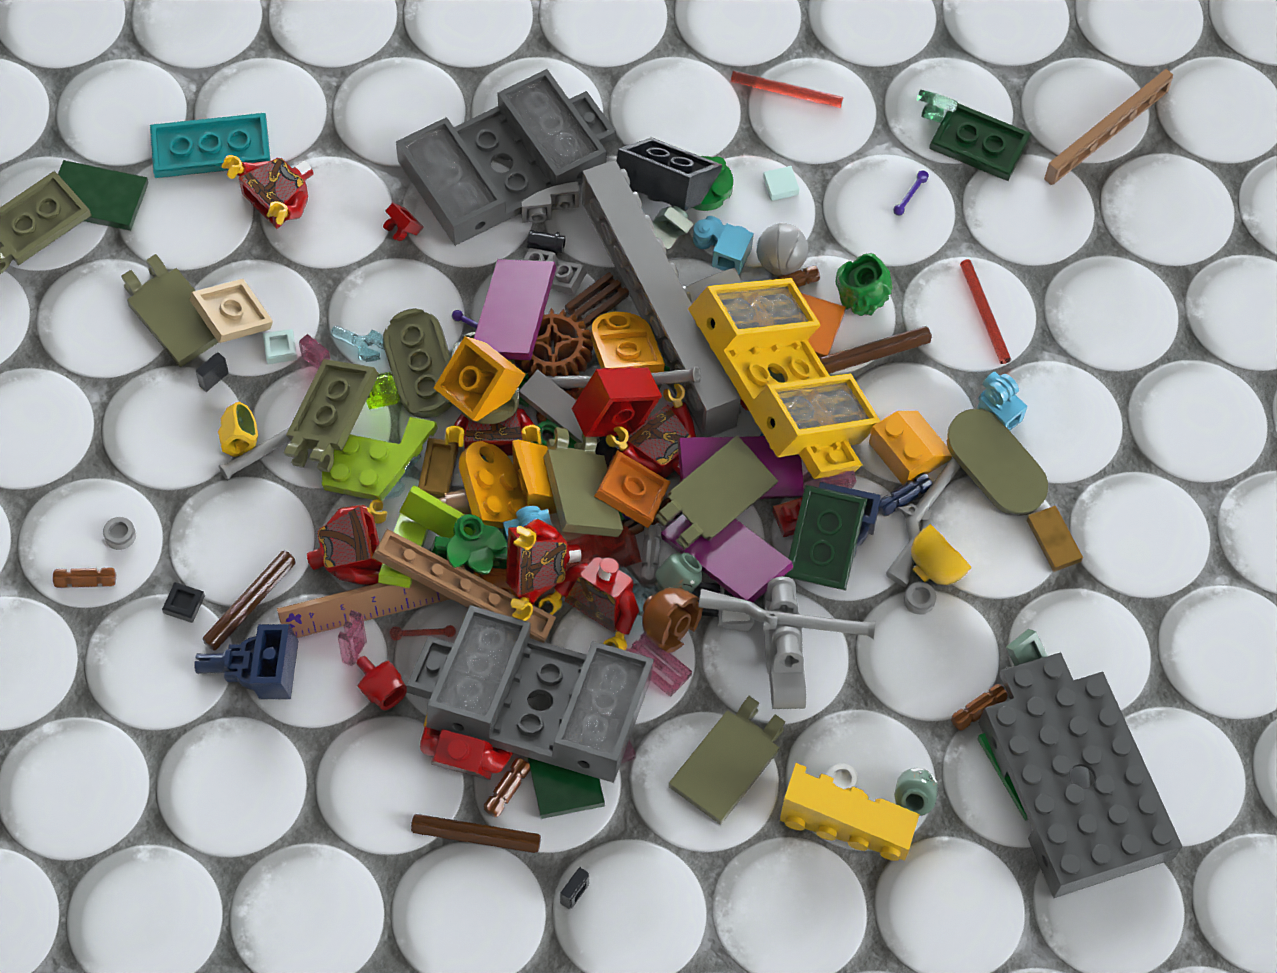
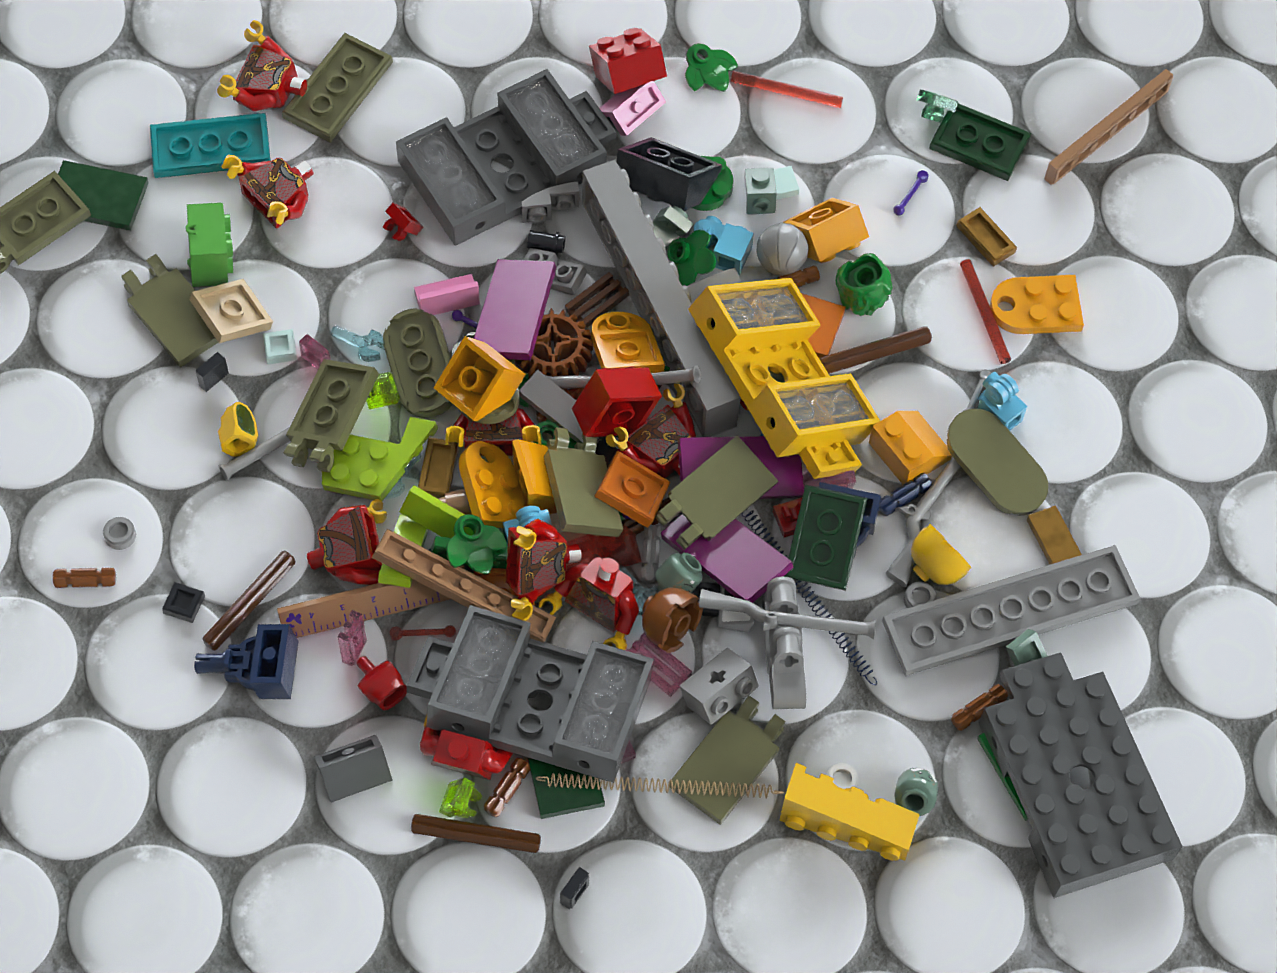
none -> bright green brick [185,203,233,287]
none -> torso [217,20,307,112]
none -> olive tile [282,33,393,143]
none -> dark grey panel [314,735,393,803]
none -> bright pink panel [414,274,480,315]
none -> clear neon green tile [439,777,482,818]
none -> tan piece [535,773,784,798]
none -> red brick [589,28,667,94]
none -> bright pink panel [600,81,666,136]
none -> green plate [667,230,716,286]
none -> light grey brick [679,647,759,725]
none -> green plate [685,43,738,92]
none -> dark blue piece [741,510,877,685]
none -> sand green bracket [744,168,777,214]
none -> light orange slope [783,198,869,263]
none -> light grey plate [882,545,1141,676]
none -> pearl gold tile [957,207,1017,267]
none -> light grey hinge [962,369,991,412]
none -> light orange plate [990,275,1084,334]

